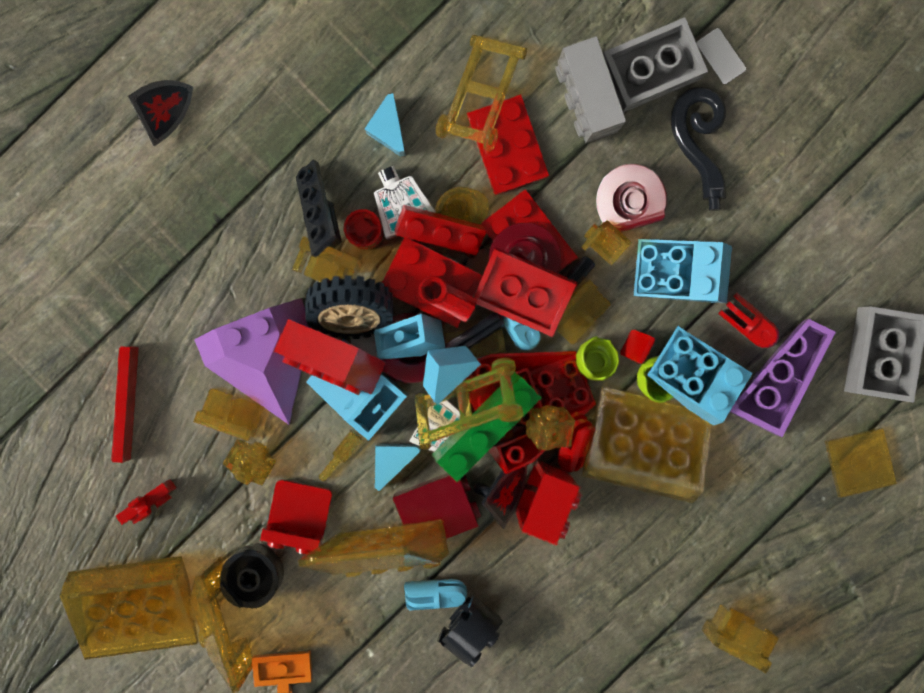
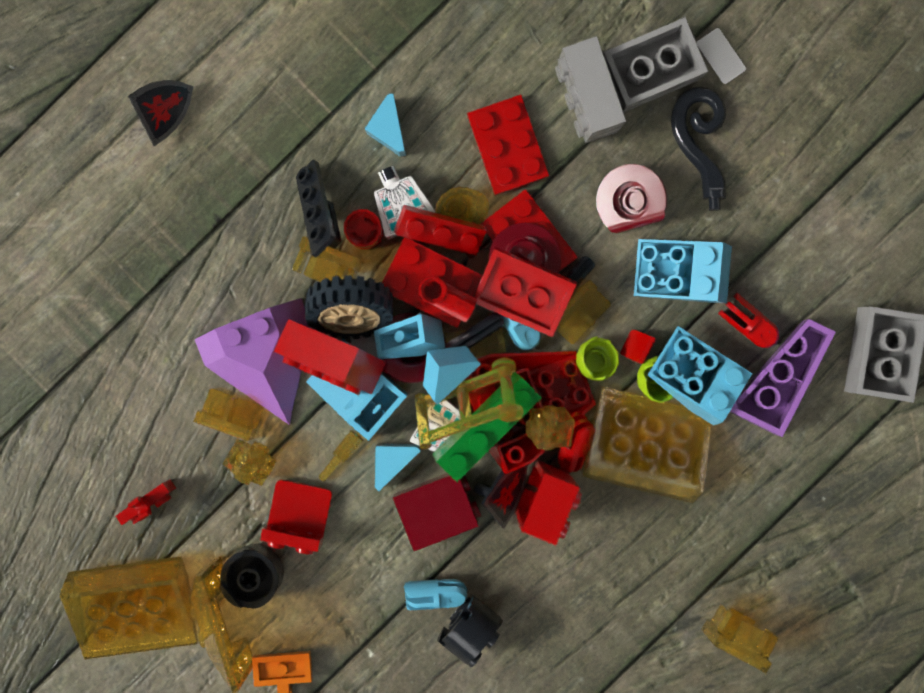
red tile [111,346,139,463] -> none
clear yellow slope [298,520,450,577] -> none
clear yellow piece [436,35,527,152] -> none
clear yellow bracket [581,220,632,266] -> none
clear yellow tile [825,428,897,498] -> none

